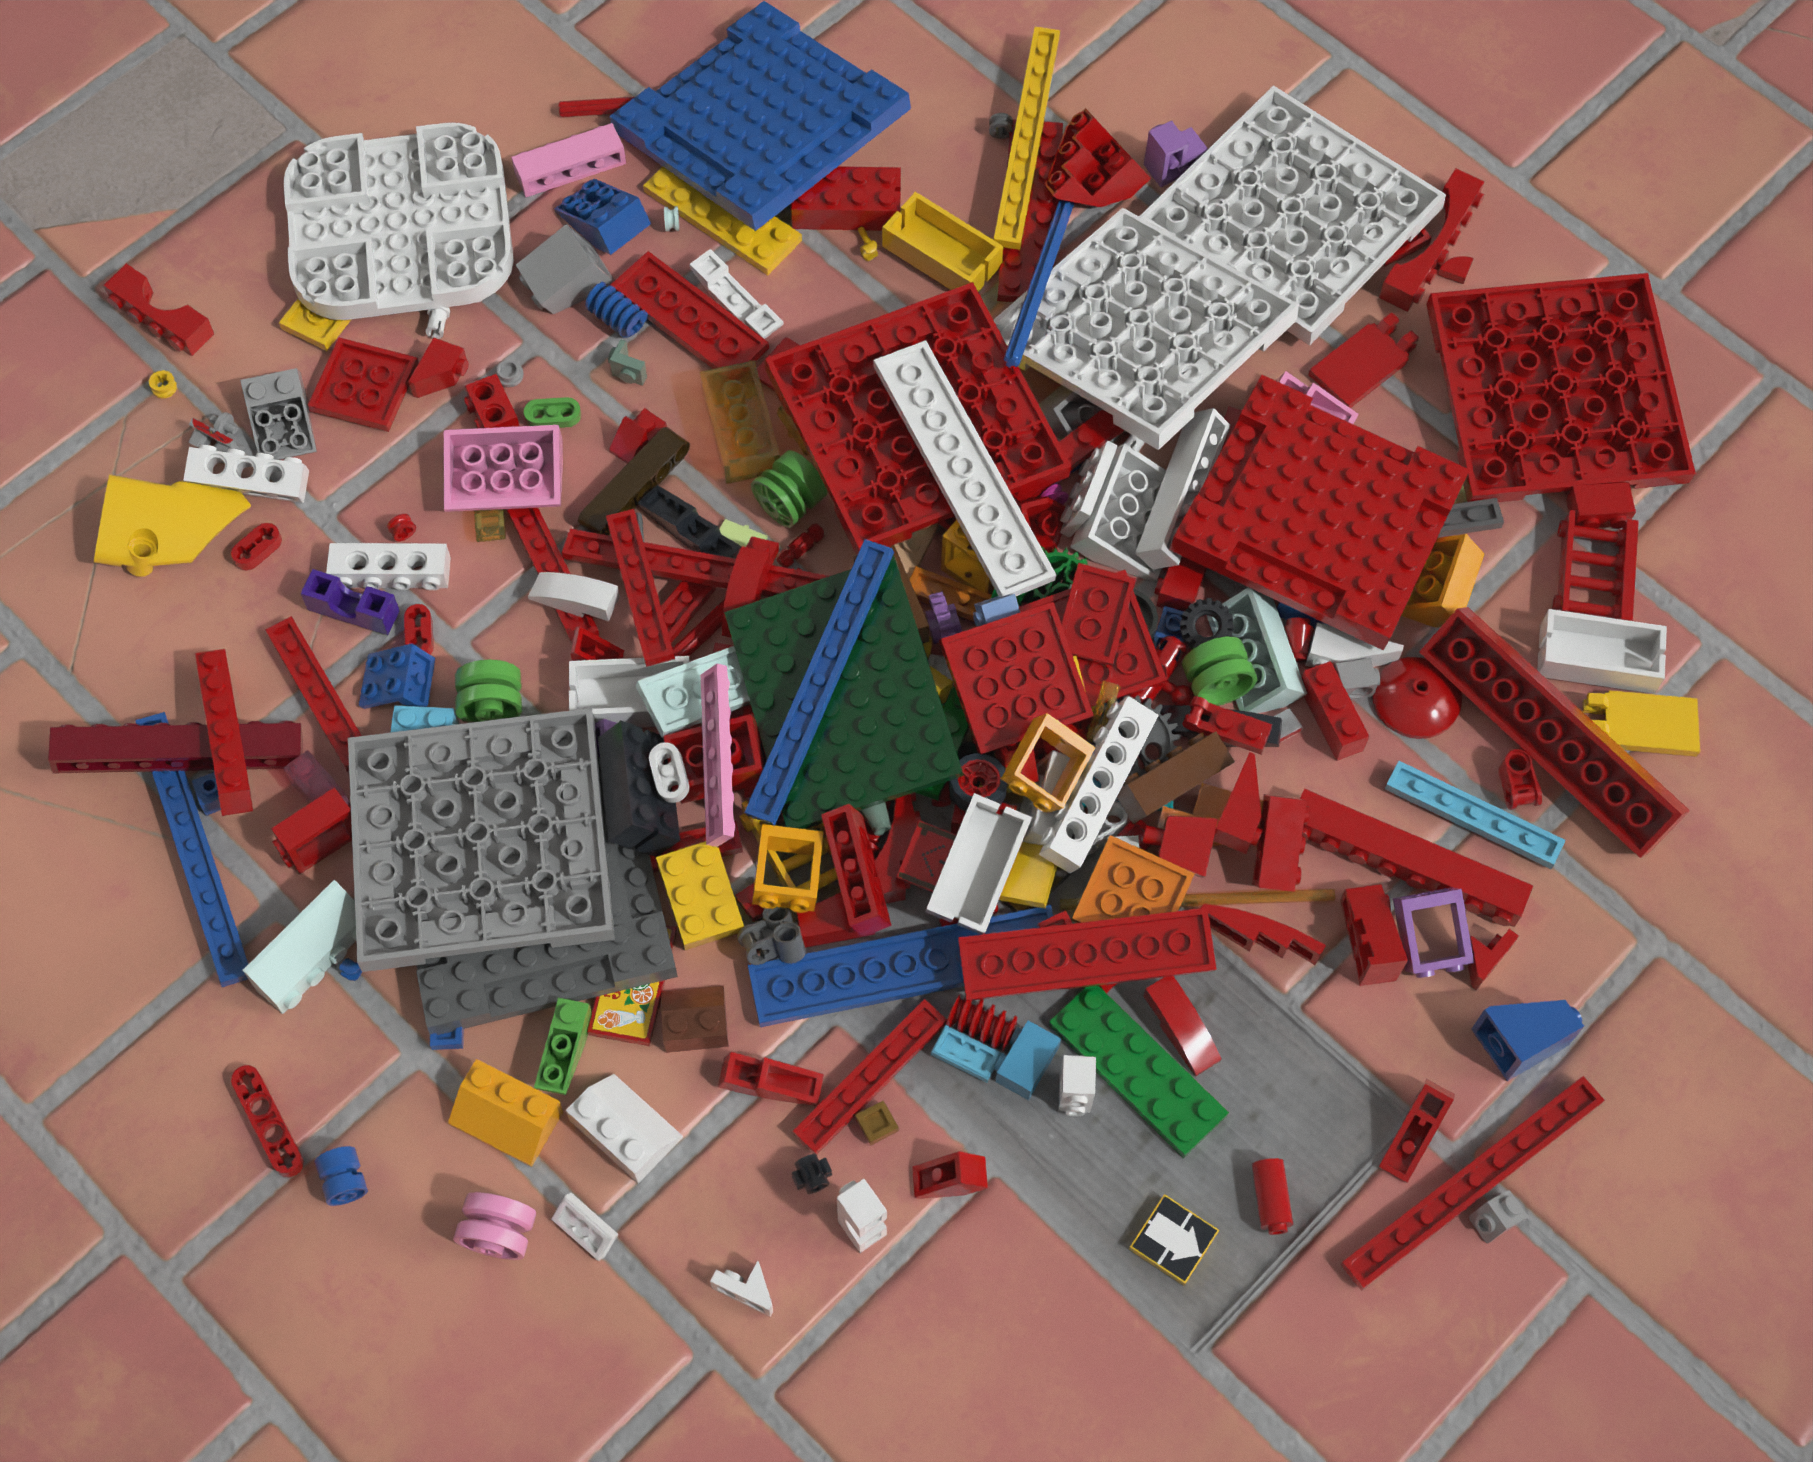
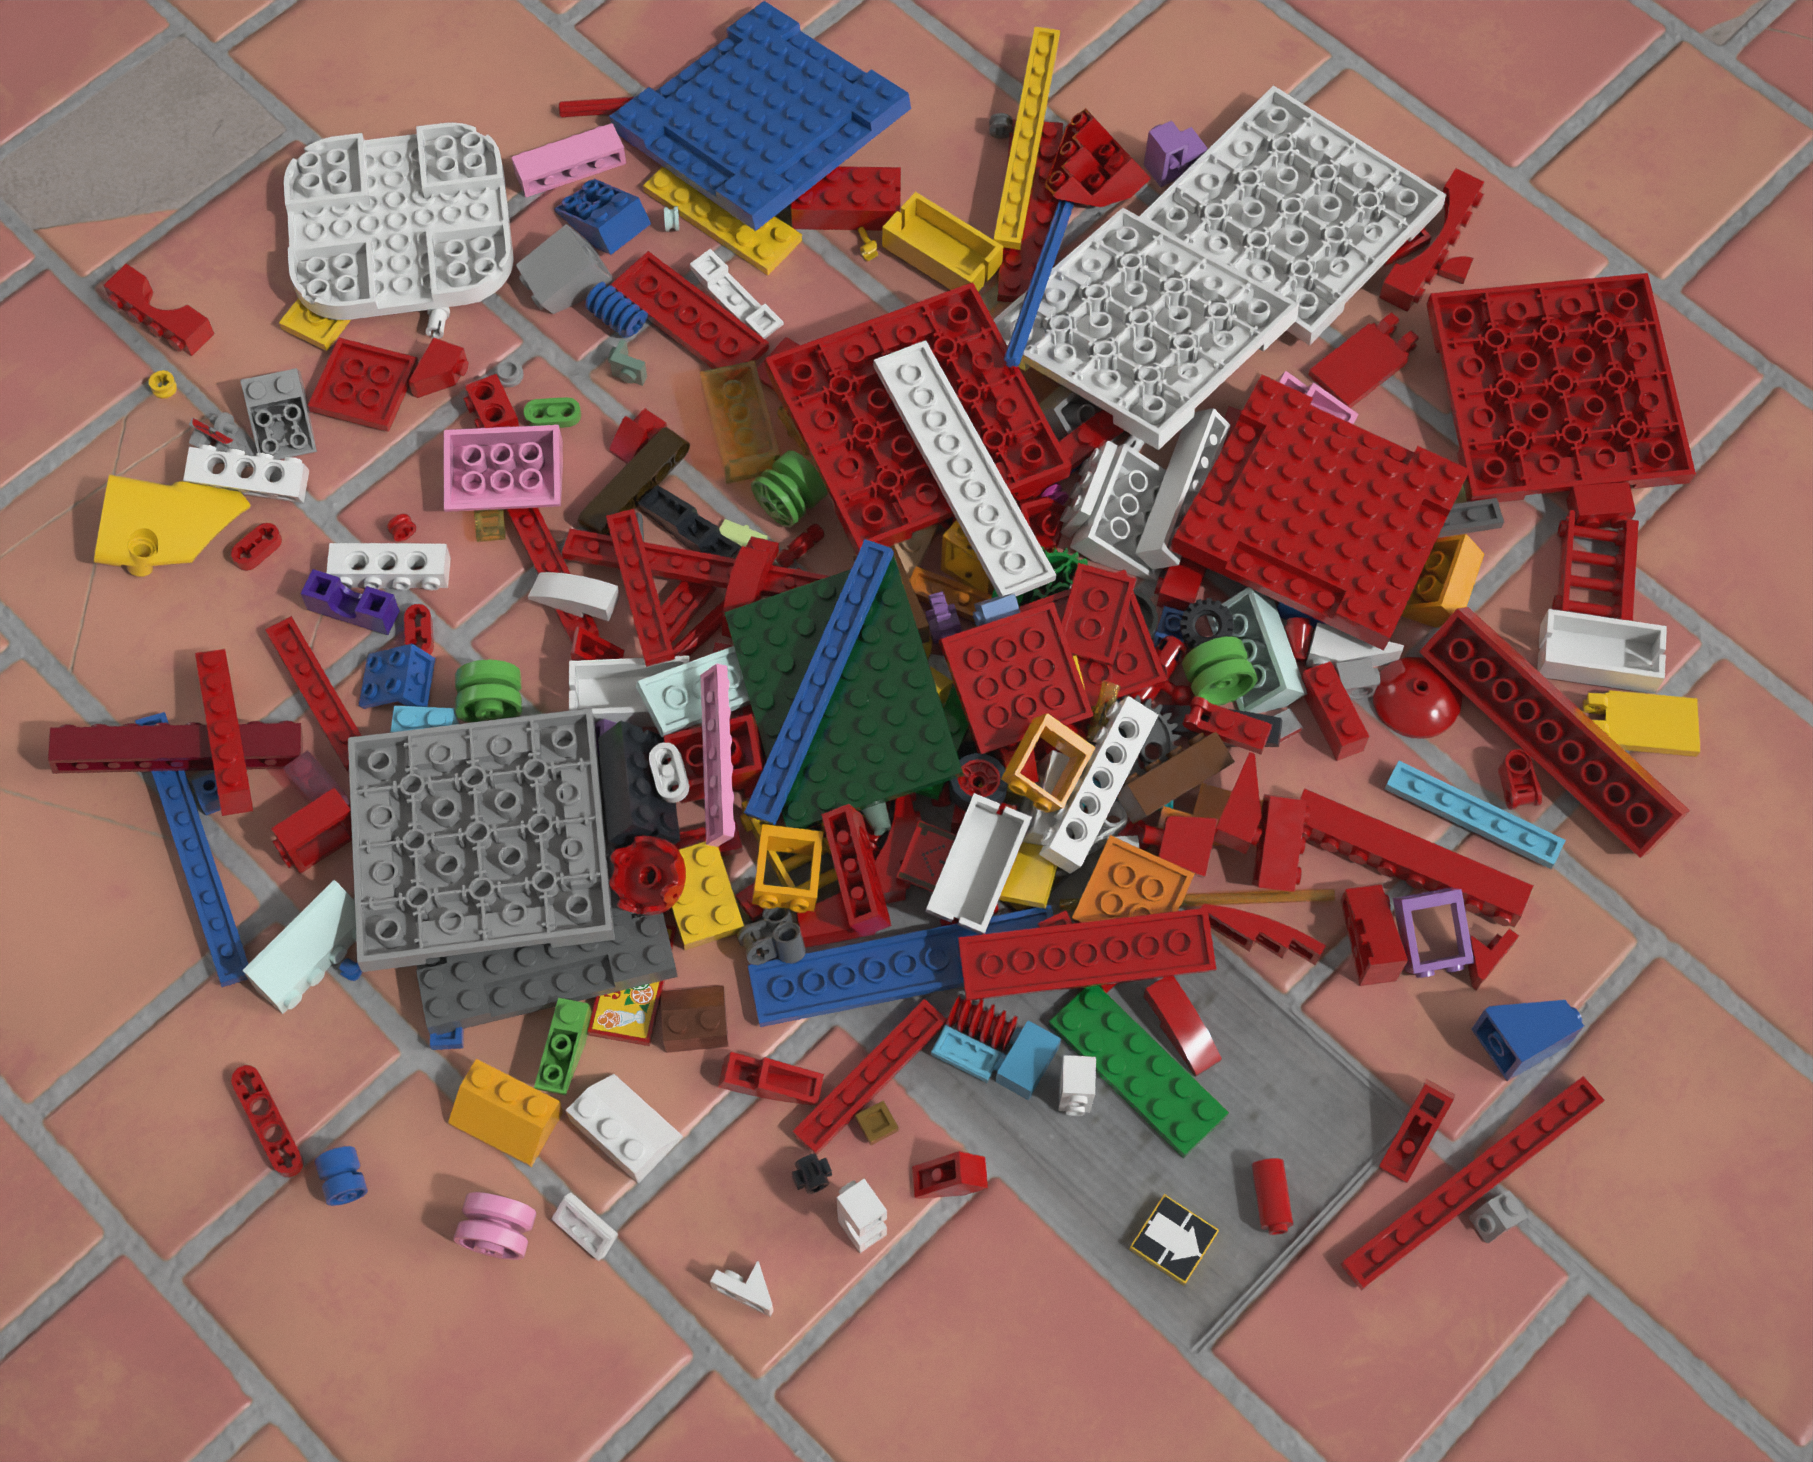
none -> red plate [609,836,686,916]

